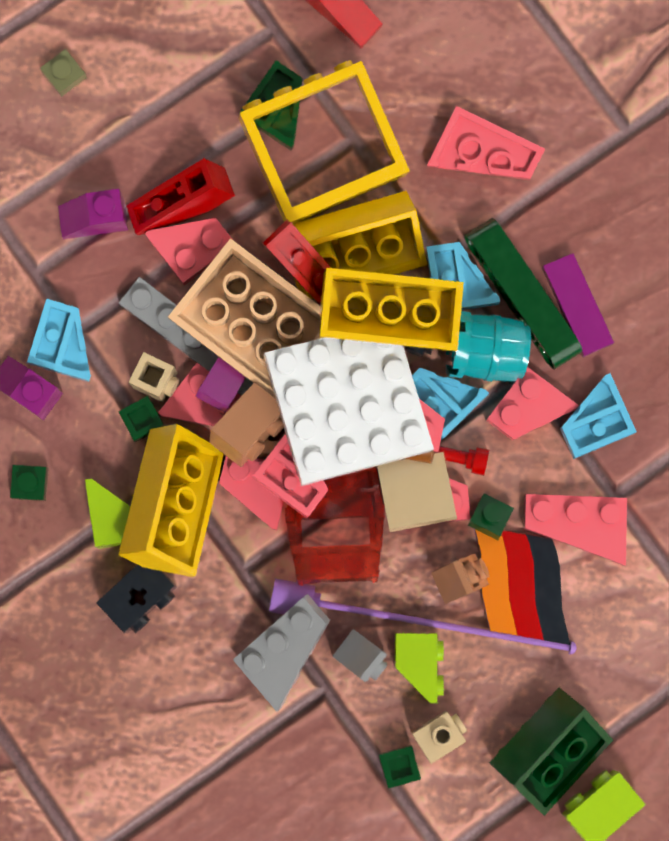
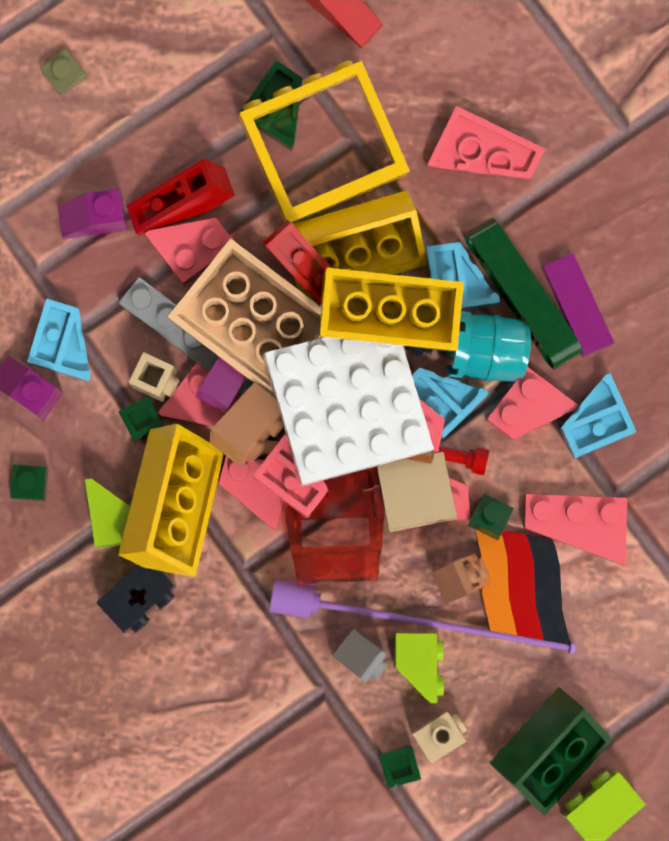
light grey wing [233,594,330,712] -> none

